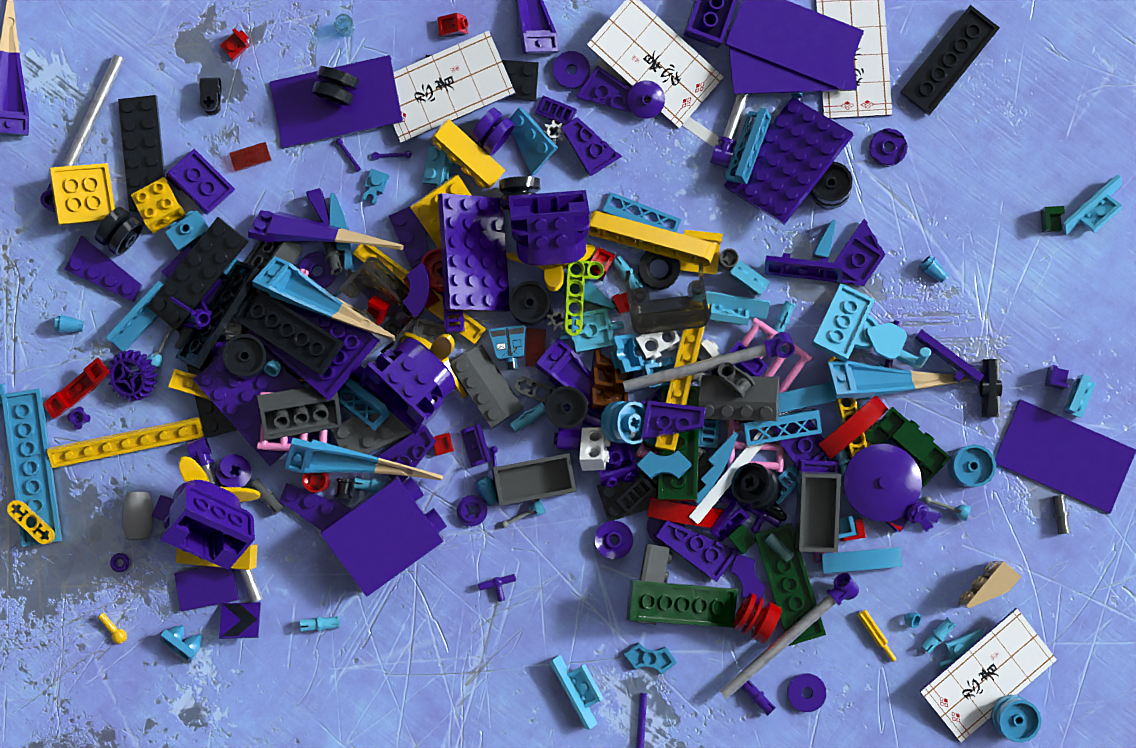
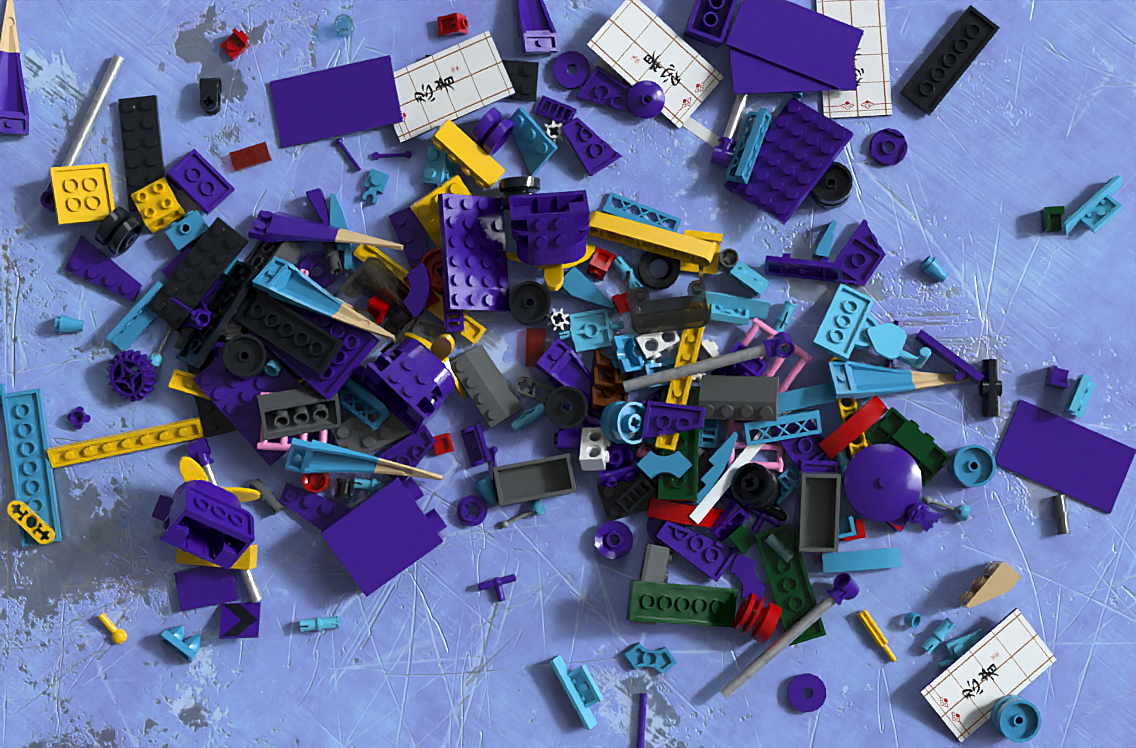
red slope [43,357,110,419] -> none
dark purple plate [110,553,130,572] -> none
light grey piece [122,492,154,540] -> none
dark purple piece [214,454,251,488] -> none
black wheel [311,66,360,106] -> none
dark azure torso [489,325,526,371] -> none
lime beam [563,260,604,337] -> none
dark grey piece [718,362,755,398] -> none
dark purple pin [740,680,776,716] -> none

